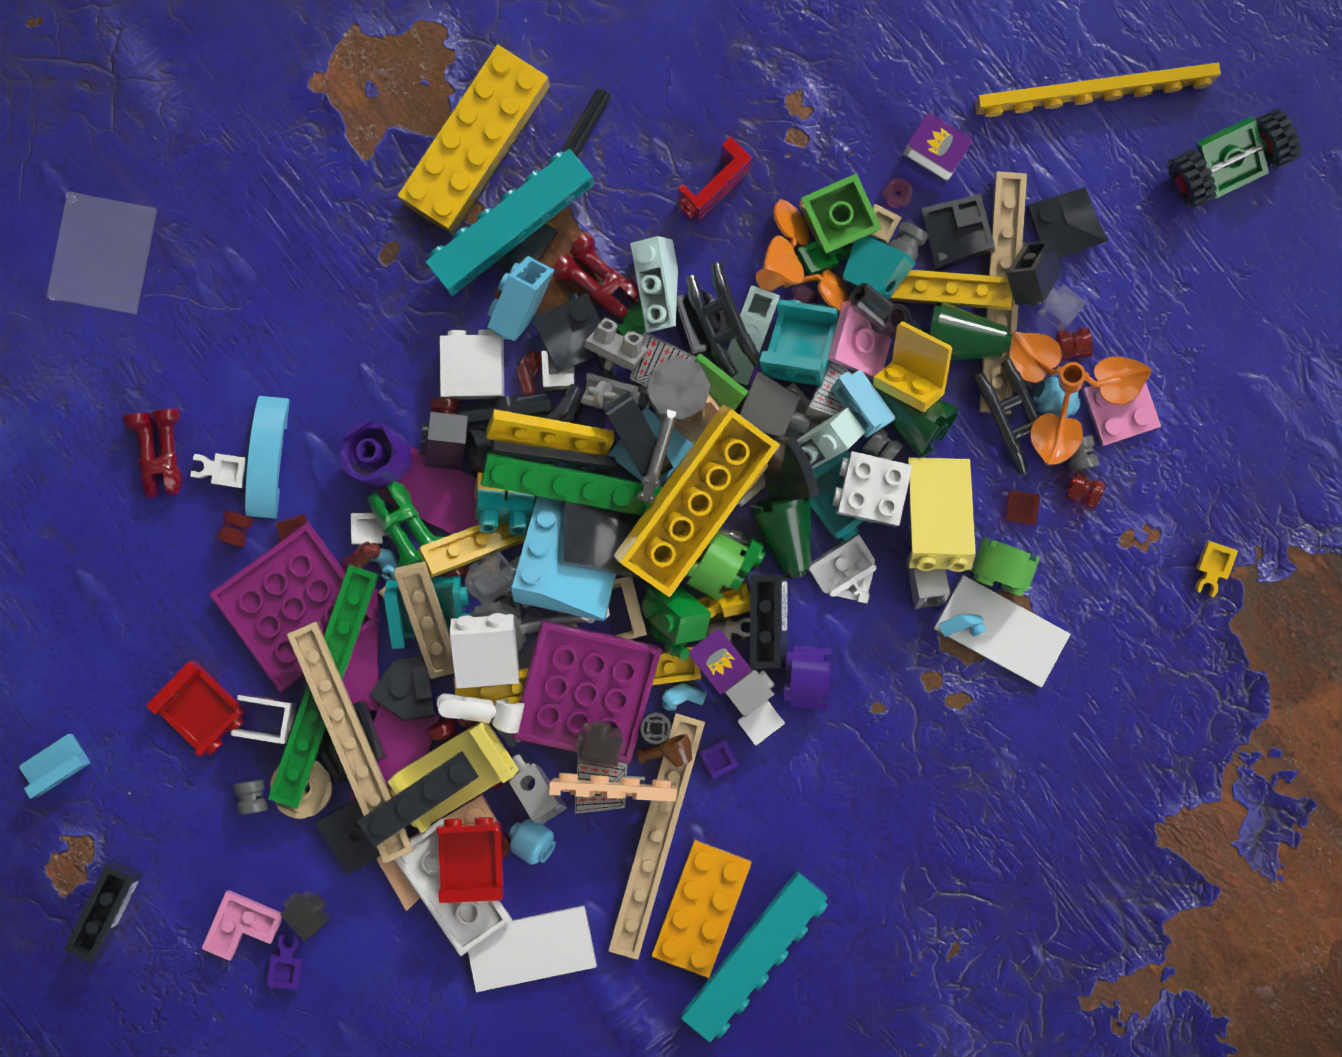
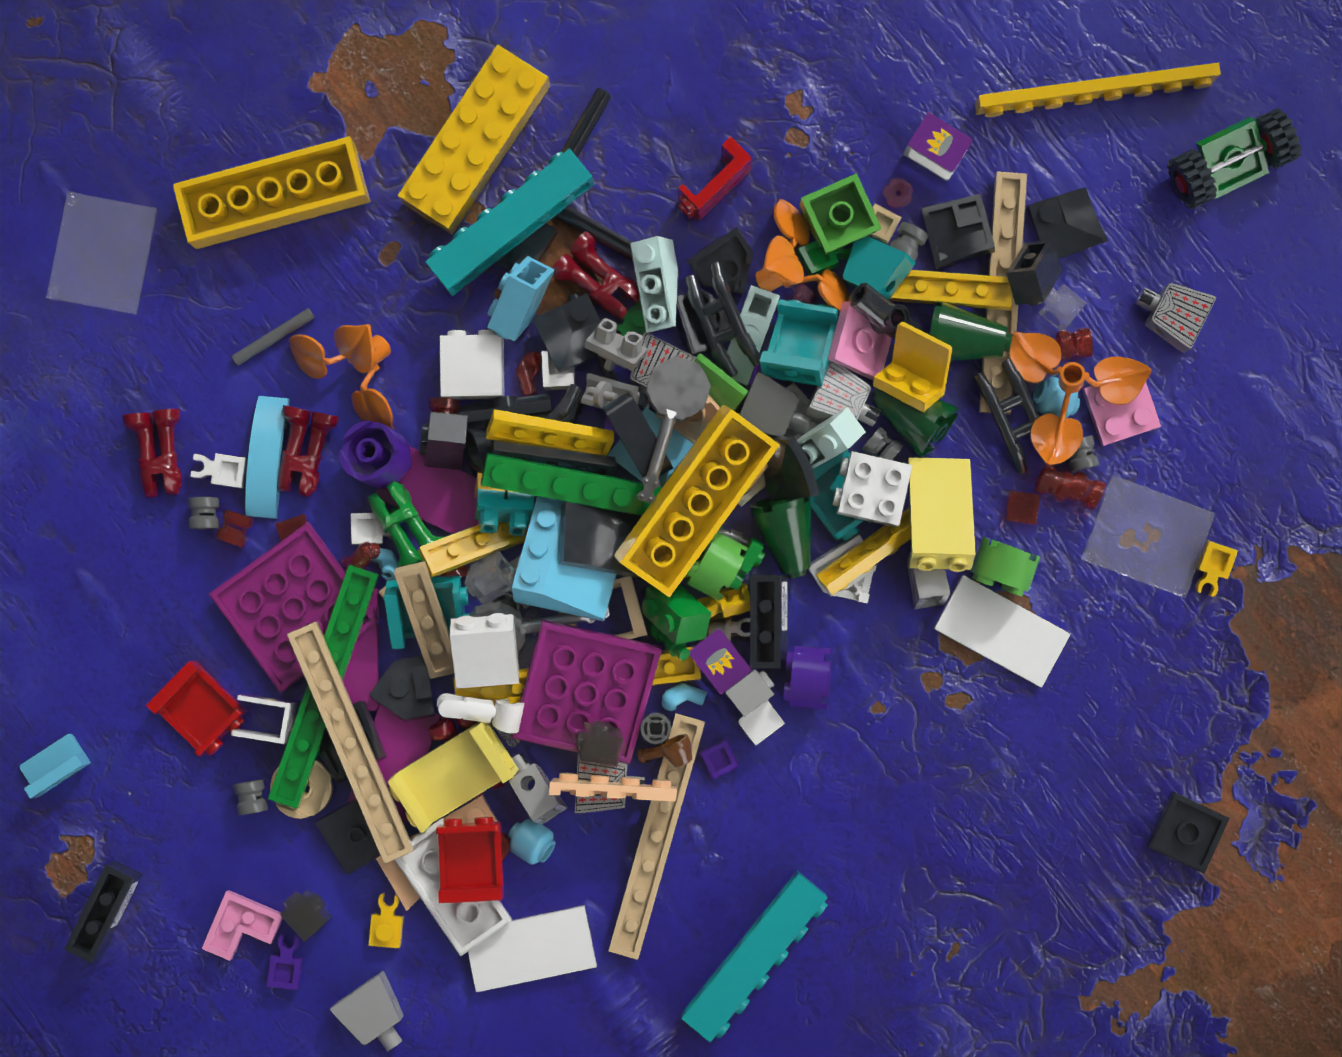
black plate [357,751,479,848] -> none
light orange plate [652,839,752,978] -> none
medium azure panel [831,370,895,438] -> none
medium azure arm [939,614,986,637] -> none
none -> yellow brick [173,136,371,249]
none -> dark grey wheel [188,497,219,529]
none -> dark grey bar [232,308,315,366]
none -> dark red piece [278,405,339,497]
none -> orange plant [289,324,394,430]
none -> light grey torso [330,971,404,1051]
none -> yellow plate [369,892,404,948]
none -> black axle [554,206,633,261]
none -> black plate [686,227,754,295]
none -> yellow plate [816,508,911,595]
none -> clear red wheel [1034,464,1075,503]
none -> clear piece [1082,475,1215,598]
none -> light grey torso [1136,283,1217,353]
none -> black plate [1146,791,1230,874]

